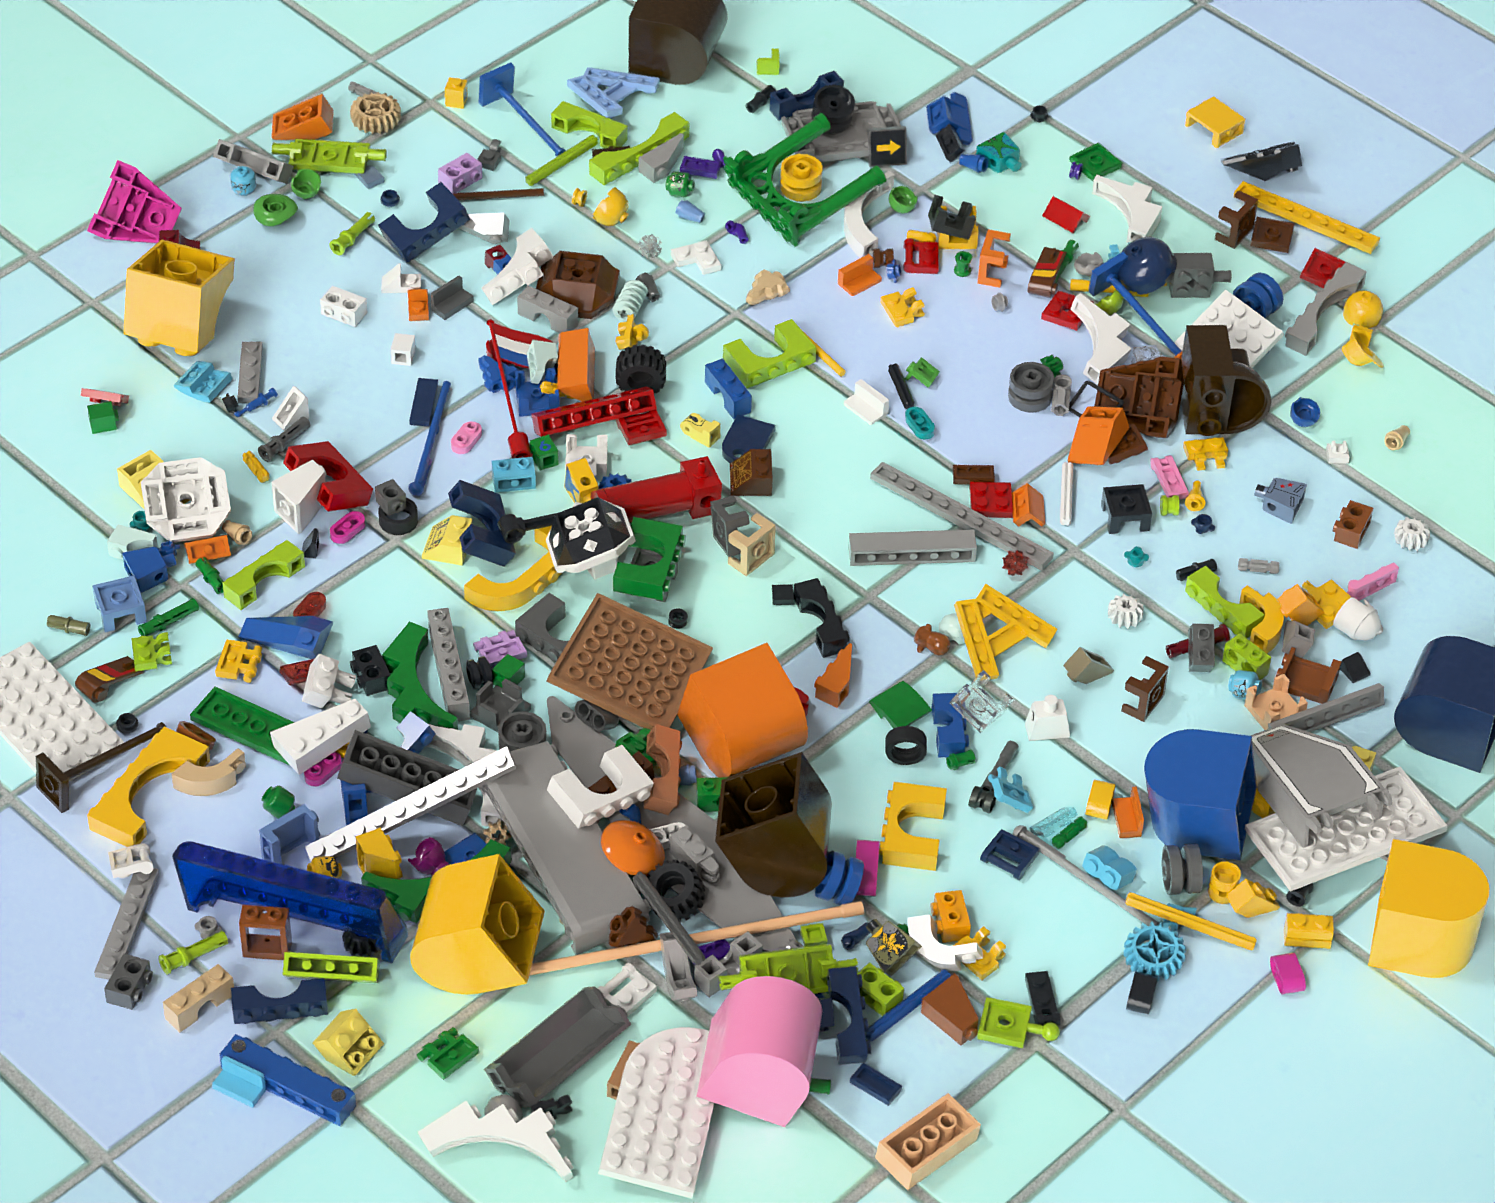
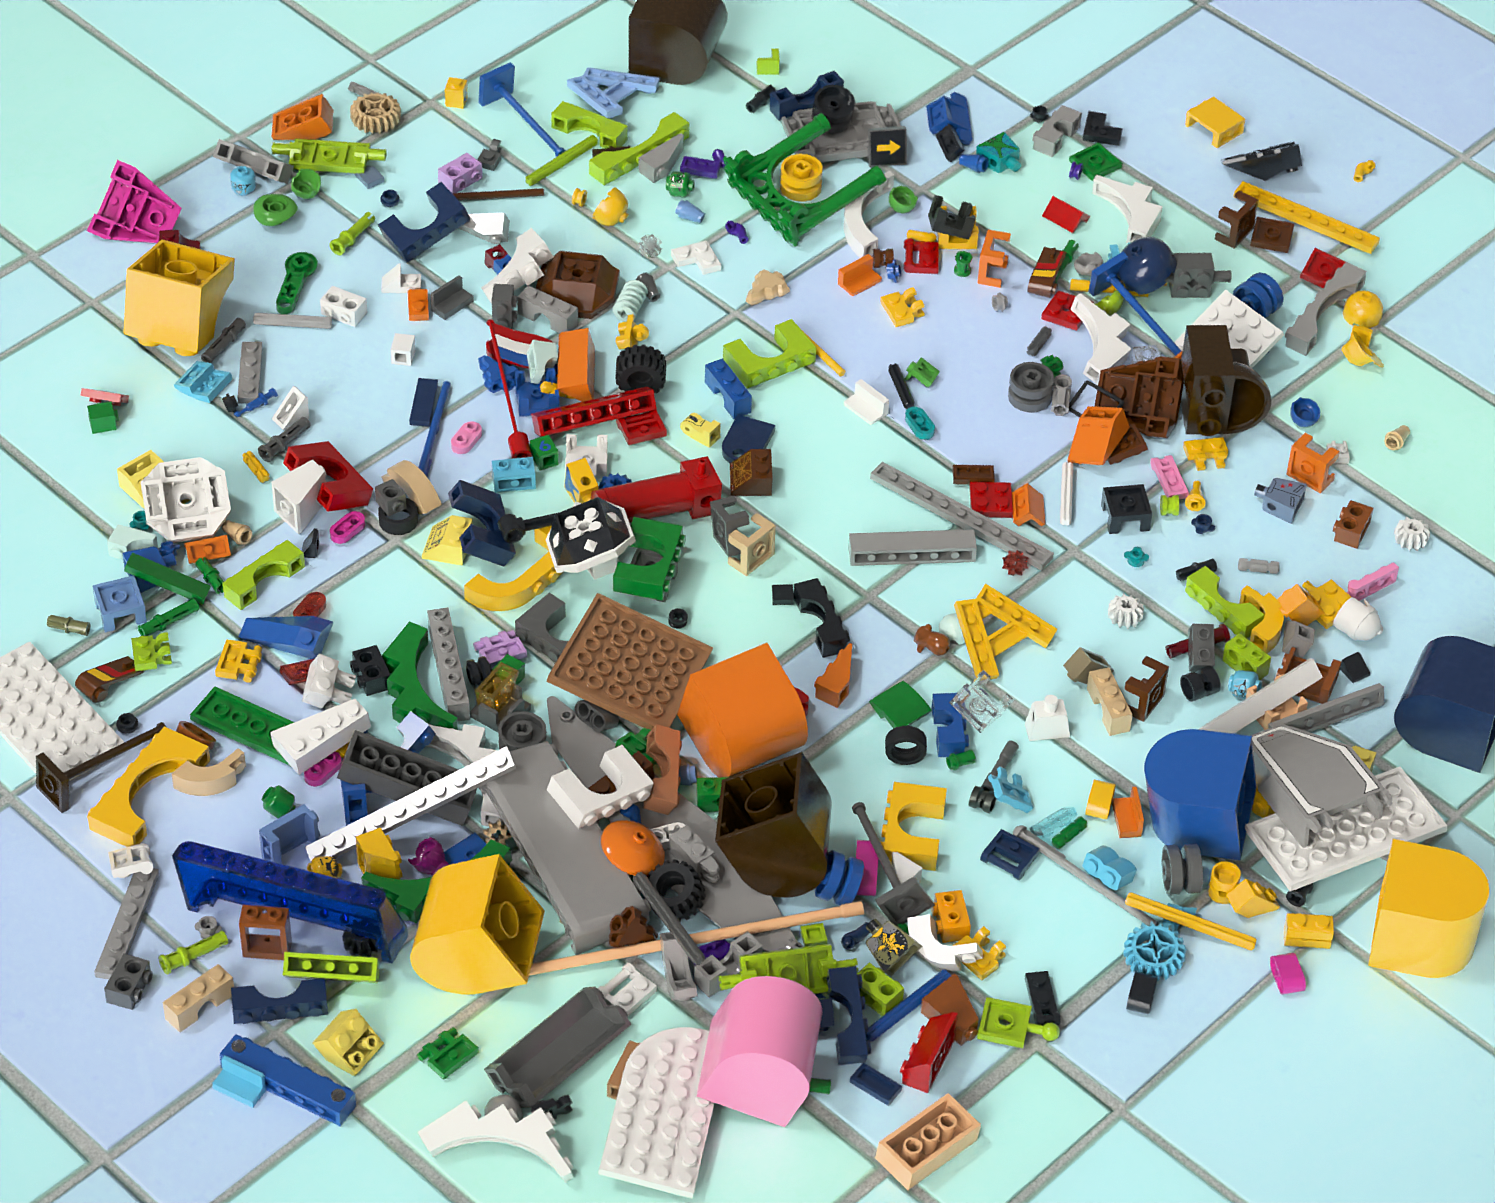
none -> green slope [124,552,211,605]
none -> dark grey pin [201,318,246,363]
none -> light grey axle [253,313,332,329]
none -> green beam [276,252,318,315]
none -> tan arch [381,460,442,514]
none -> clear yellow slope [475,662,519,713]
none -> dark grey brick [491,284,517,329]
none -> dark grey tile [852,802,935,925]
none -> white slope [891,852,922,884]
none -> red slope [900,1012,958,1093]
none -> dark grey axle [1027,326,1052,356]
none -> light grey arch [1032,105,1082,158]
none -> black plate [1082,111,1123,146]
none -> tan arch [1087,667,1132,736]
none -> black wheel [1180,666,1221,702]
none -> white tile [1199,659,1323,734]
none -> orange panel [1286,433,1340,494]
none -> yellow arm [1353,160,1376,182]

